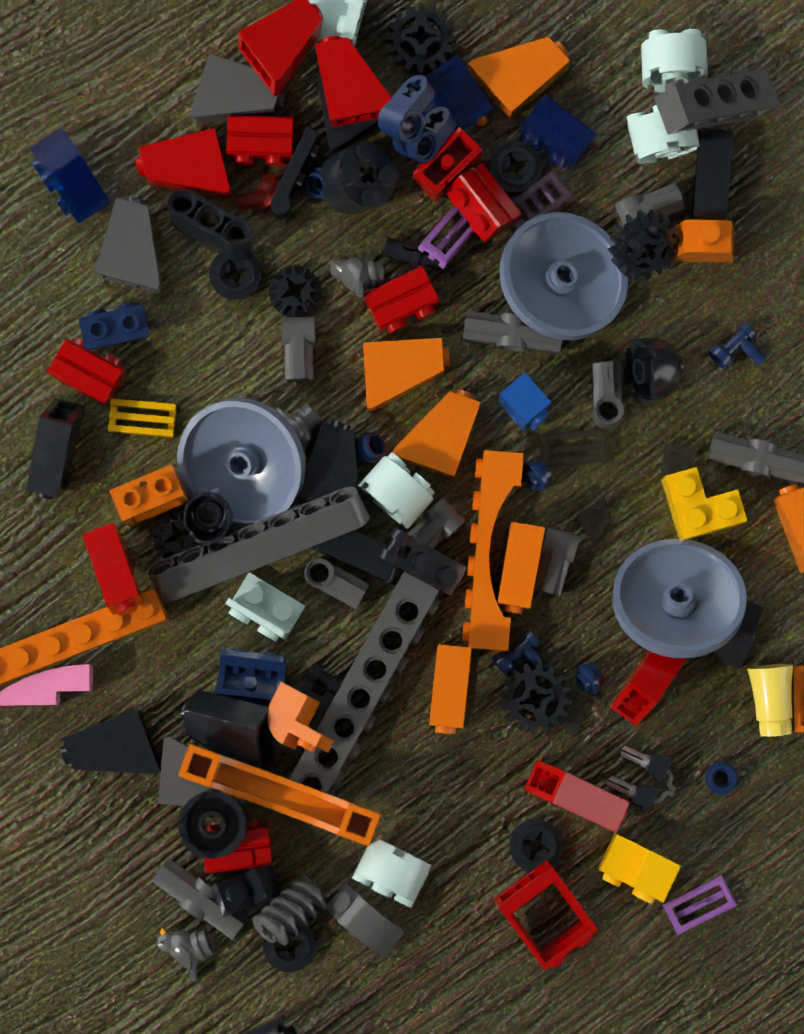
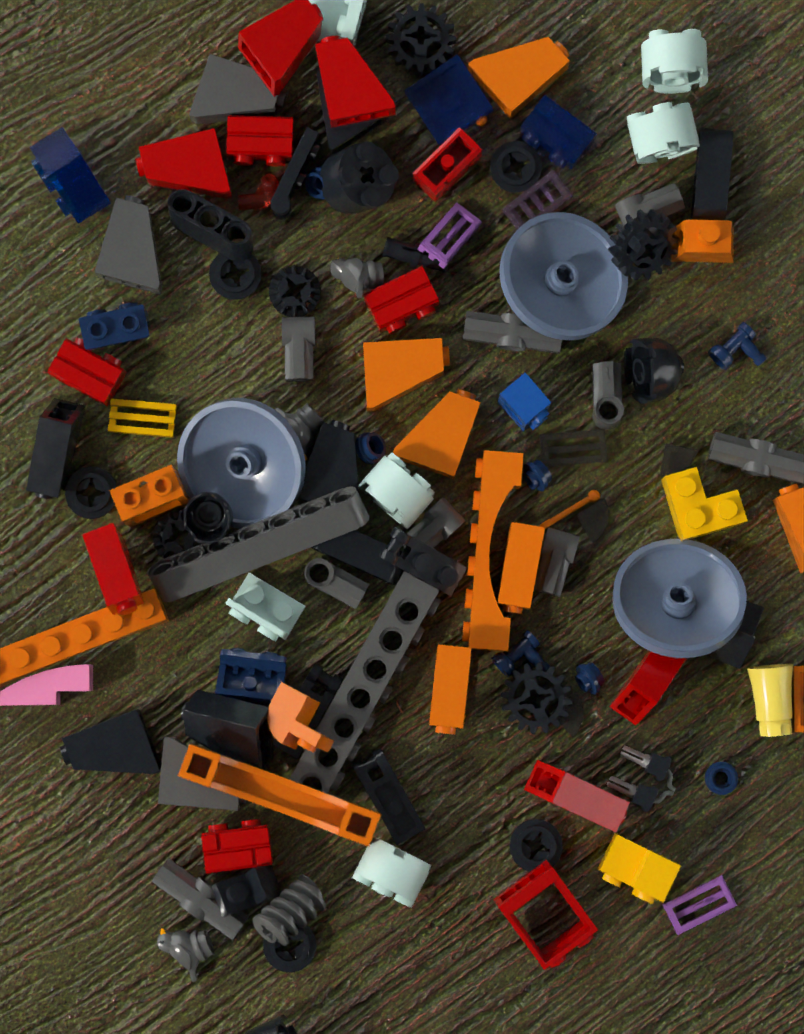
black brick [179,790,249,859] -> none
dark grey brick [326,883,405,958] -> none
dark blue piece [378,75,457,163] -> none
red brick [445,163,522,243] -> none
dark grey brick [654,67,780,135] -> none
none -> black gear [65,467,117,519]
none -> black plate [352,748,426,845]
none -> orange hinge [539,490,600,529]

